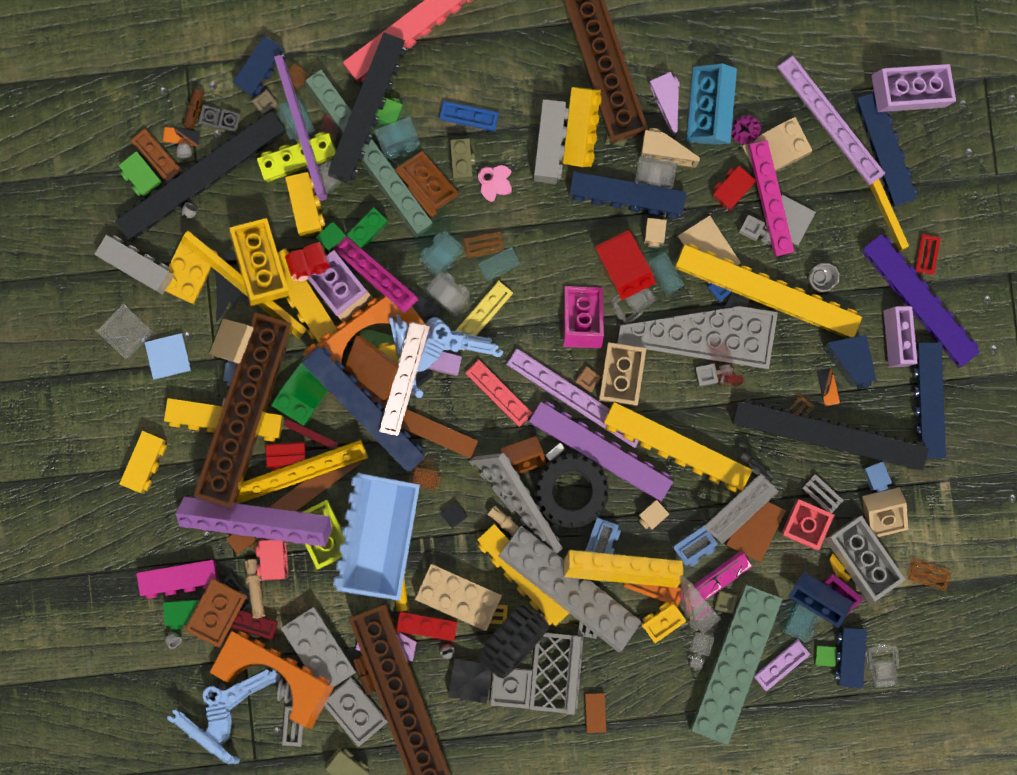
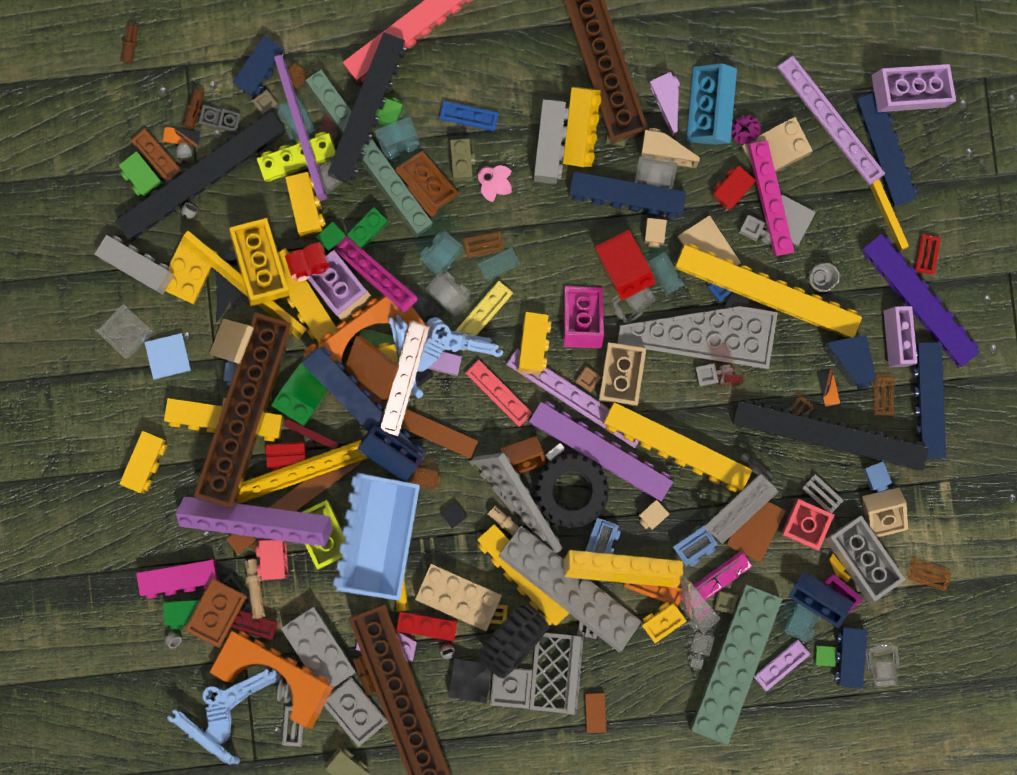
none -> reddish brown axle [121,25,138,64]
none -> dark blue brick [358,424,422,482]
none -> yellow brick [517,312,551,375]
none -> clear orange tile [874,377,894,416]

